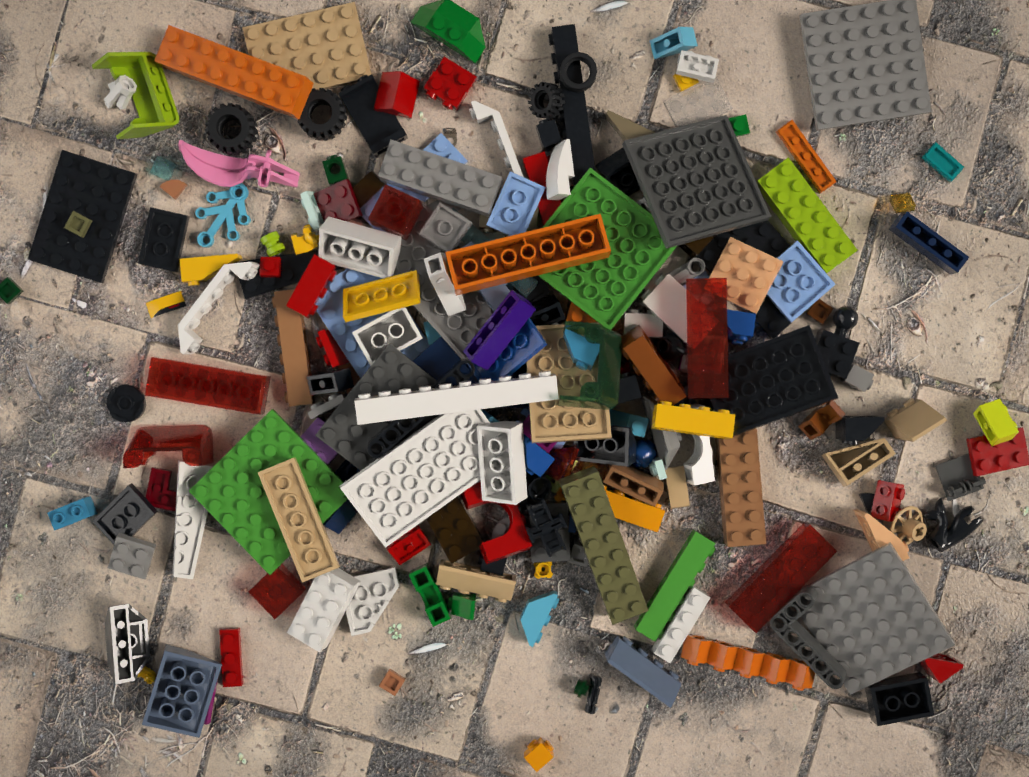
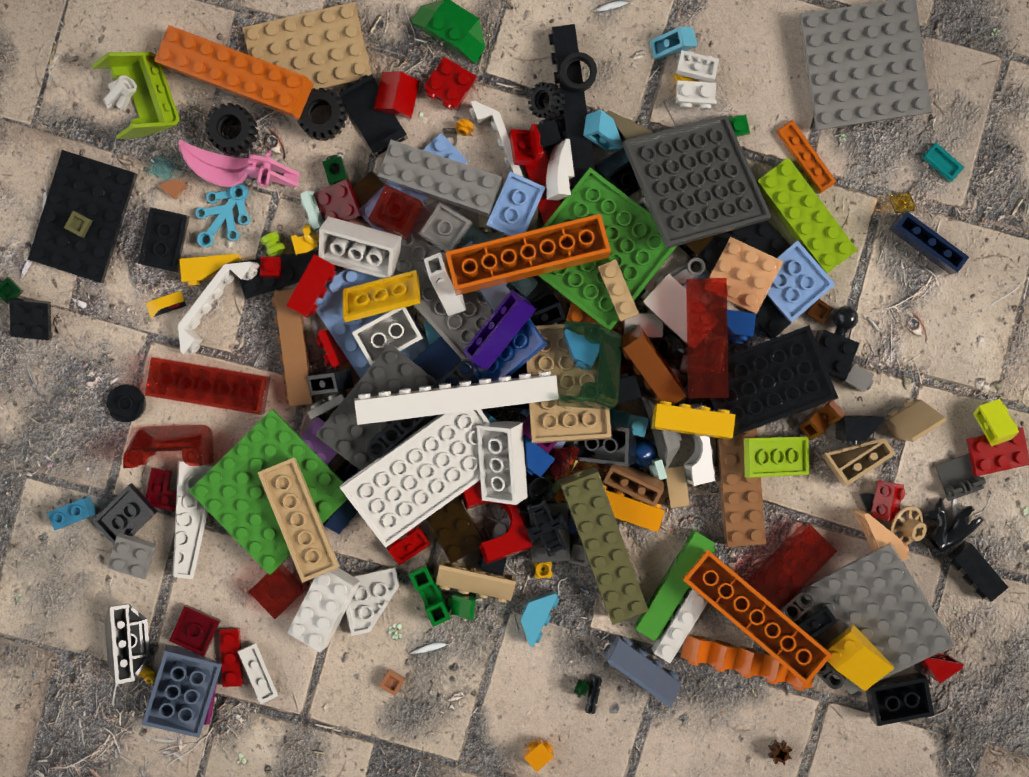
none -> black plate [9,298,52,341]
none -> dark red plate [169,605,221,656]
none -> white plate [237,643,278,705]
none -> light orange plate [455,119,474,136]
none -> red bracket [509,124,543,166]
none -> medium azure slope [583,110,623,152]
none -> tan plate [598,260,639,322]
none -> white bracket [675,80,717,110]
none -> orange brick [682,549,832,685]
none -> lime plate [744,436,809,478]
none -> reddish brown gear [768,739,792,765]
none -> black tile [796,605,838,638]
none -> yellow slope [824,624,894,691]
none -> black brick [947,541,1009,602]

